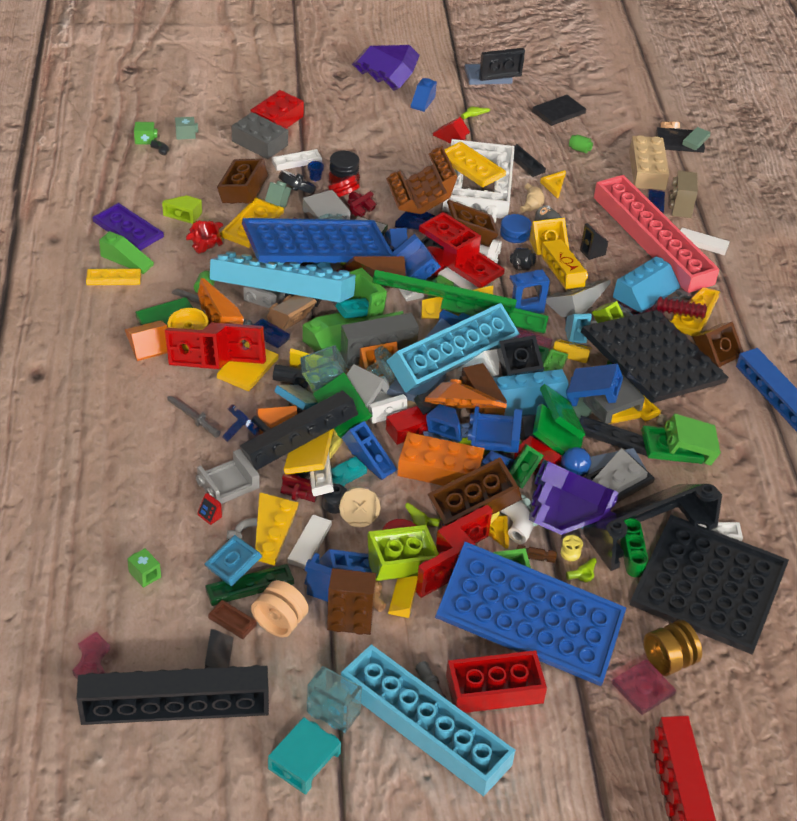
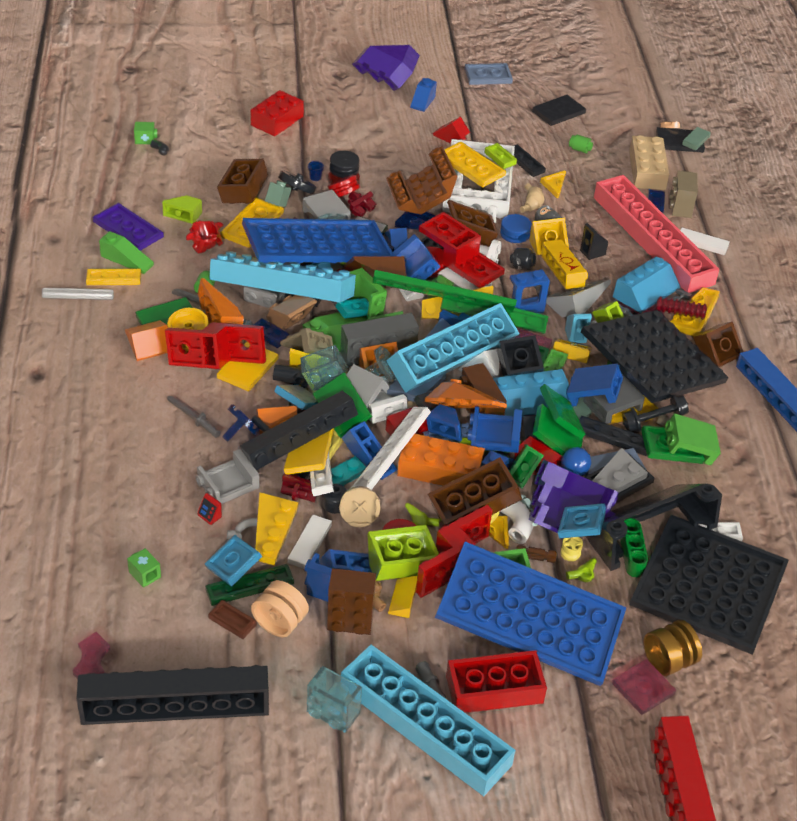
sand green brick [175,117,198,140] -> none
black slope [205,629,234,668] -> none
dark grey brick [231,112,288,159] -> none
teal panel [268,717,341,795] -> none
white tile [272,149,322,171] -> none
lime animal [461,106,490,120] -> none
black tile [479,48,525,81] -> none
none -> light grey axle [42,288,114,300]
none -> dark tan bracket [280,328,335,359]
none -> white tile [351,407,431,490]
none -> lime plate [484,143,517,169]
none -> dark azure tile [558,504,606,539]
none -> black piece [622,395,689,432]

